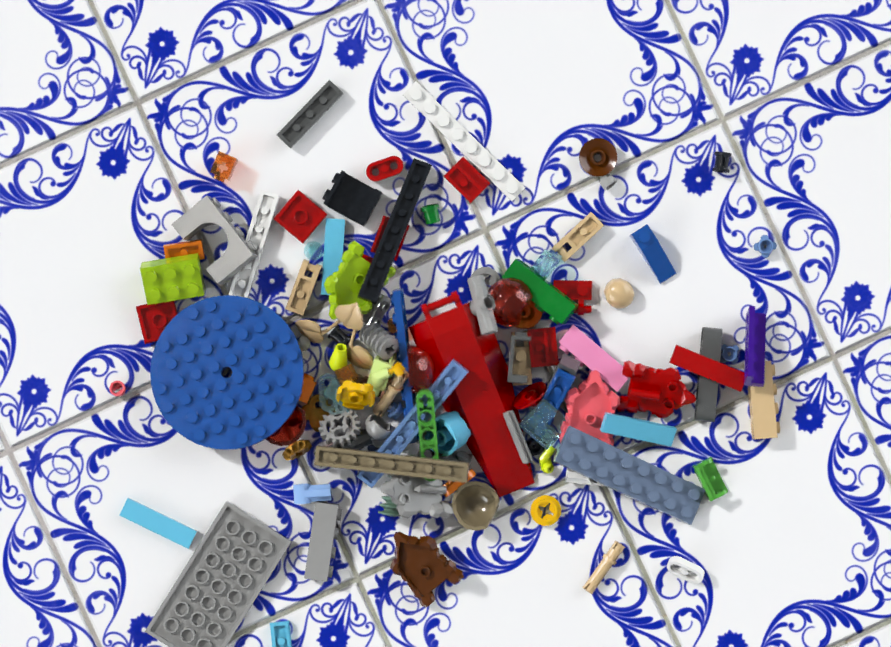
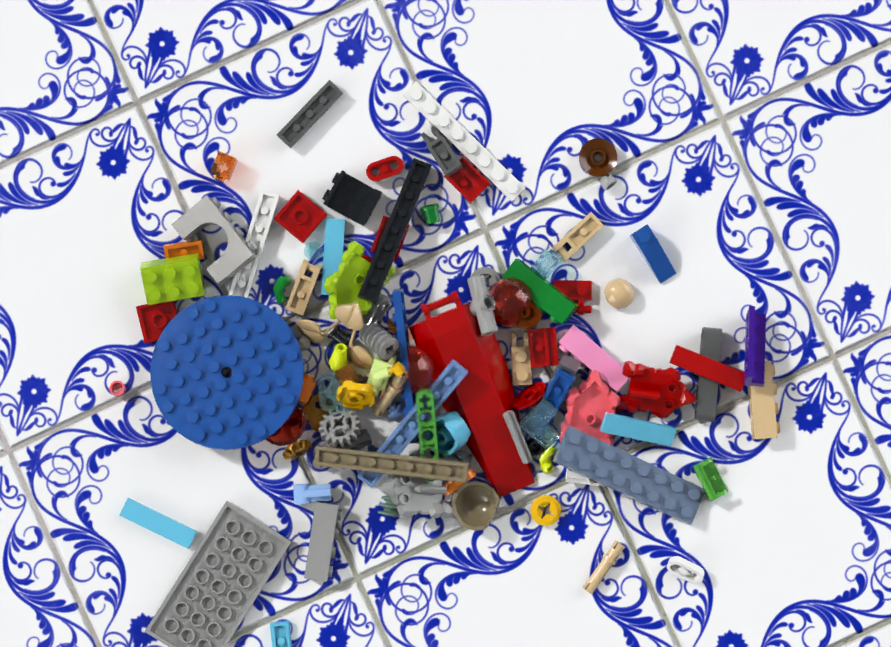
light grey hair [365,414,394,441] -> none
reddish brown shield [390,532,464,607] -> none
dark grey panel [507,332,531,383] -> none
black bush [712,151,732,173] -> none
medium blue plate [720,344,739,364] -> none
medium blue plate [754,235,777,258] -> none
none -> green arm [273,276,291,304]
none -> dark grey hinge [420,126,463,178]

